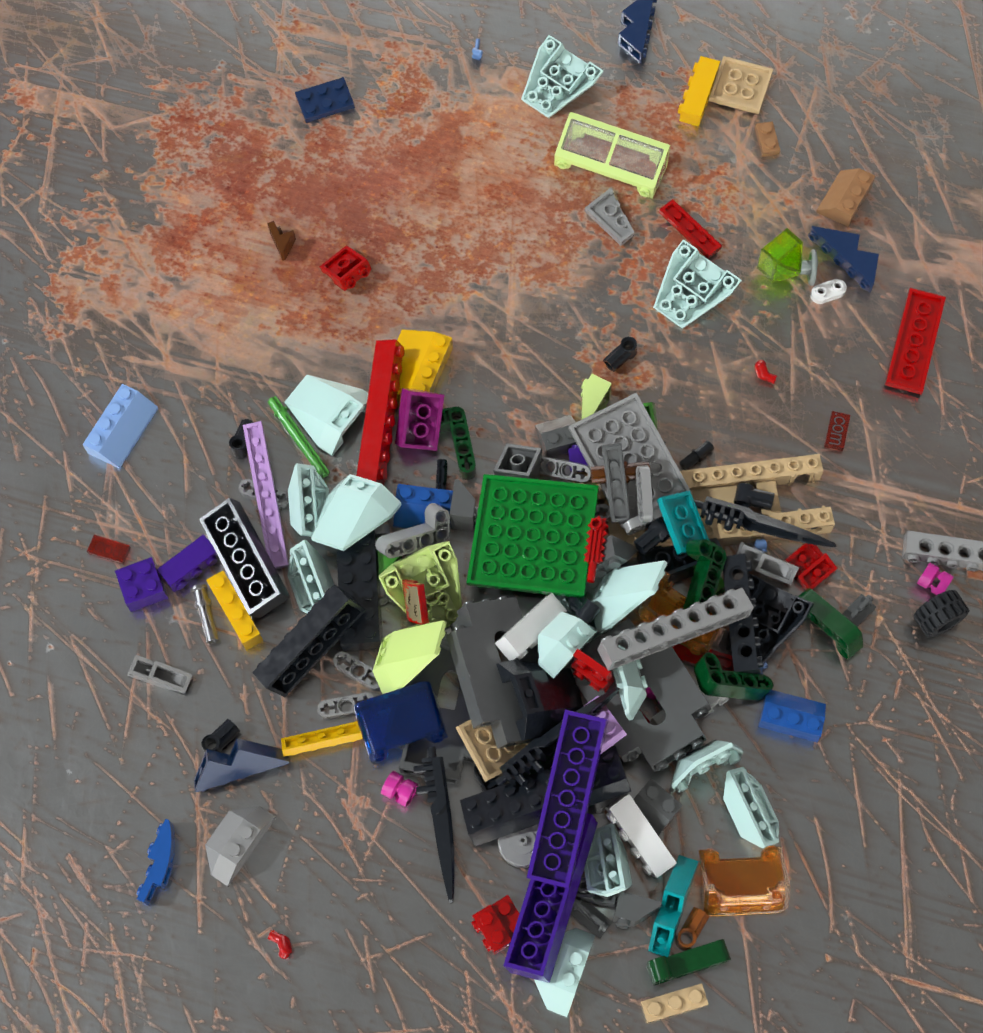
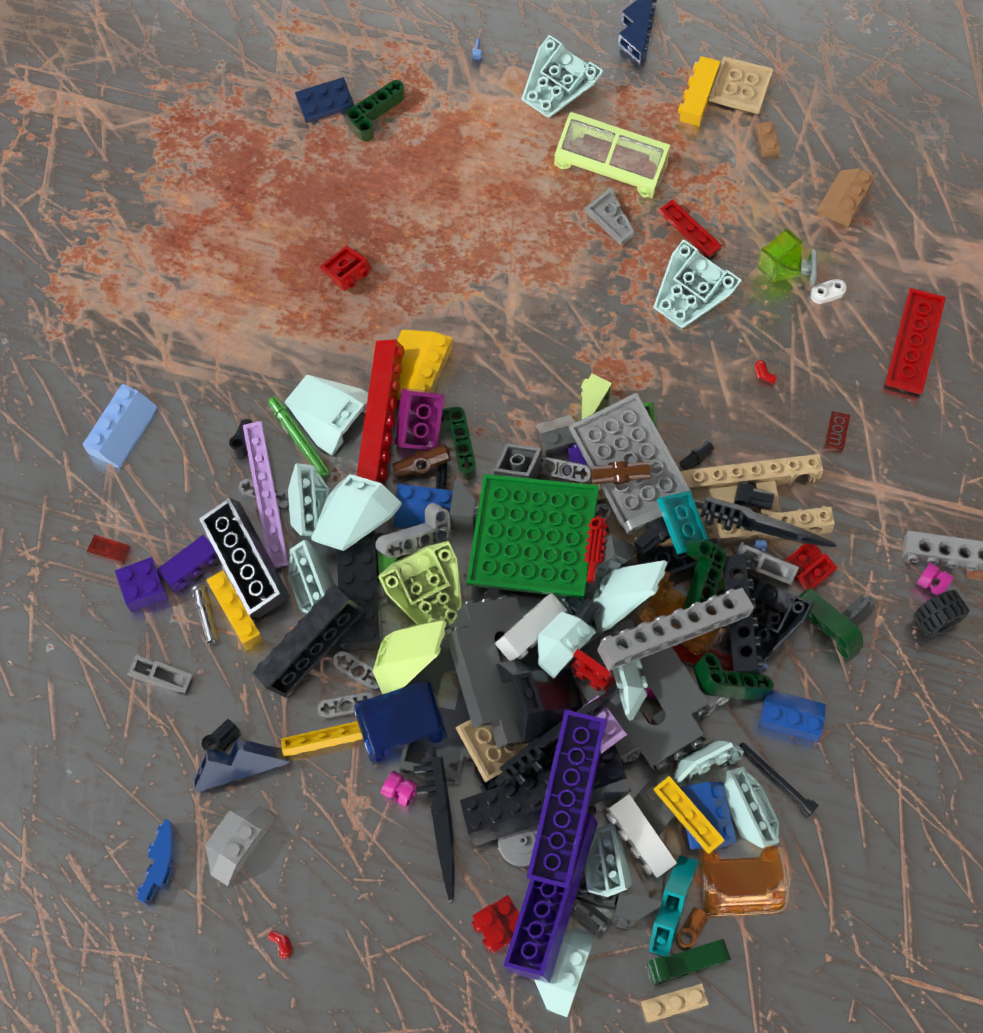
reddish brown slope [267,221,296,261] -> none
slope [402,579,429,625] -> none
dark grey tile [602,443,631,523] -> none
black piece [603,336,637,372] -> none
light grey beam [636,465,653,523] -> none
dark blue slope [808,226,879,293] -> none
none -> dark green beam [347,80,405,142]
none -> reddish brown piece [392,444,451,480]
none -> yellow plate [653,776,725,855]
none -> blue slope [679,782,737,849]
none -> black piece [739,743,819,817]

